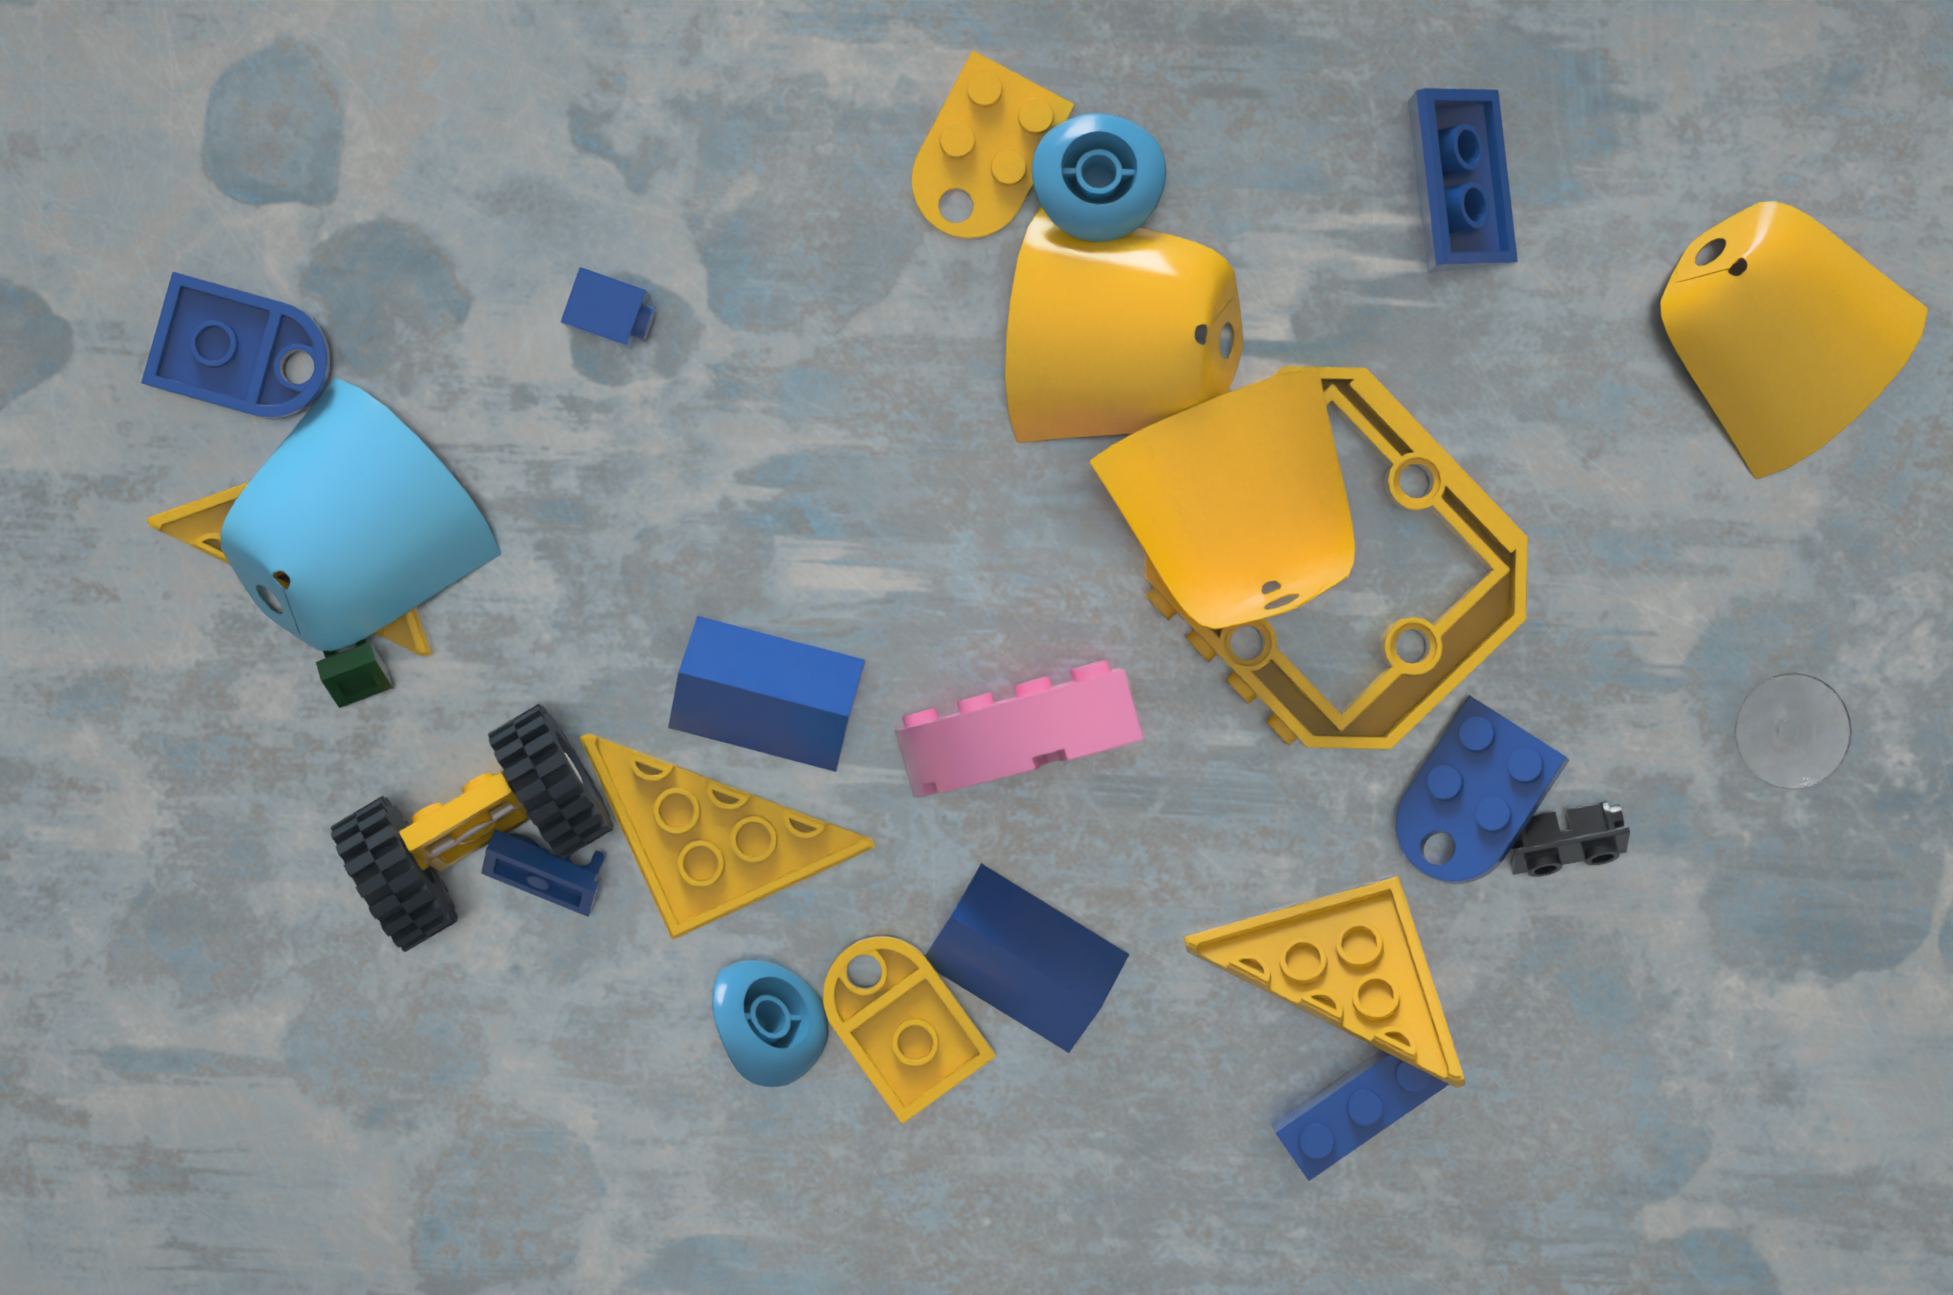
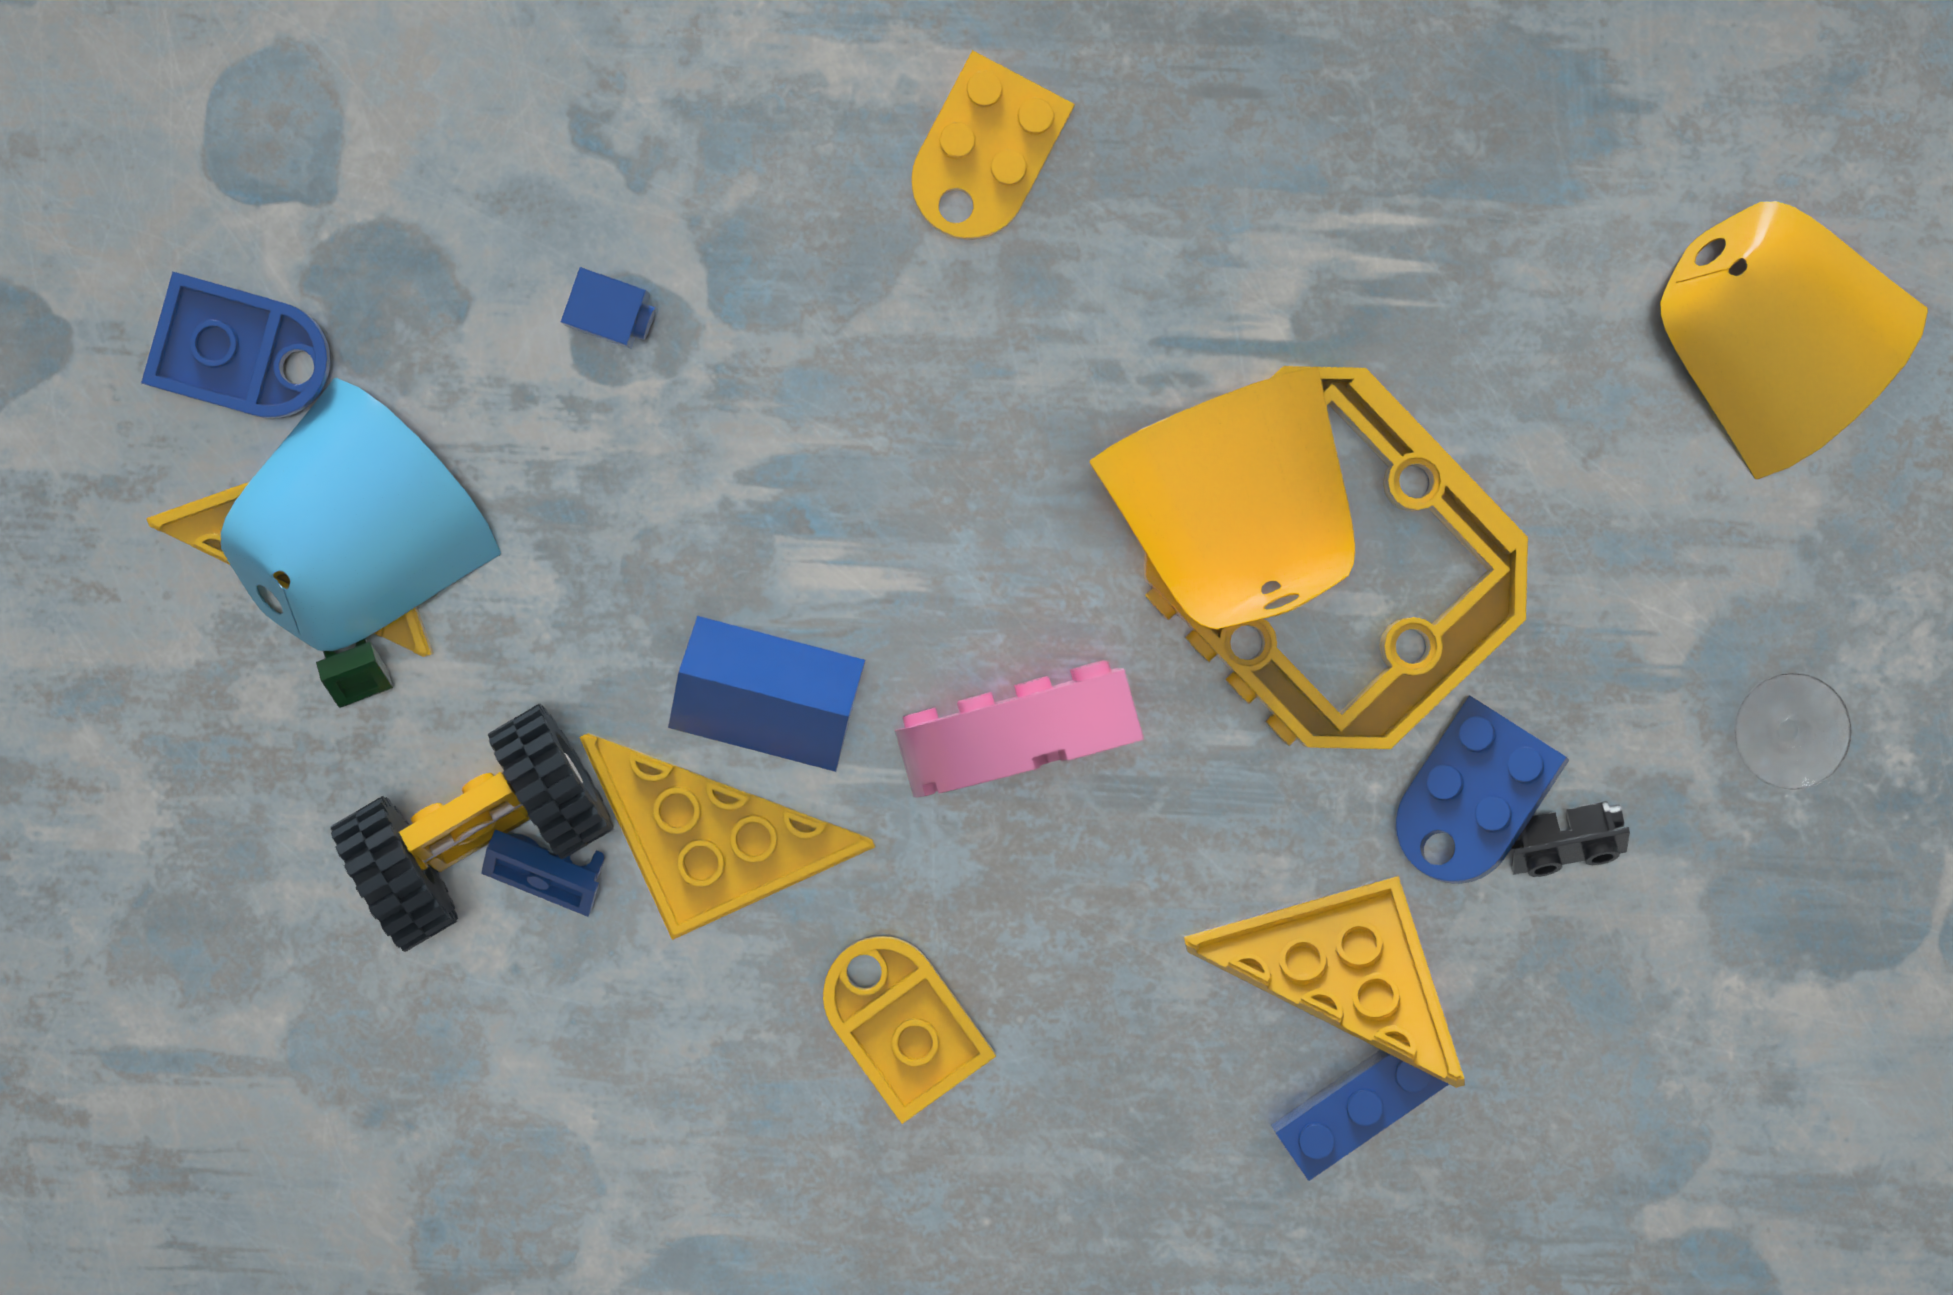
dark azure hat [712,960,828,1087] -> none
blue slope [925,863,1129,1053] -> none
yellow piece [1005,206,1243,443] -> none
dark azure hat [1032,113,1166,242] -> none
blue slope [1408,88,1518,273] -> none

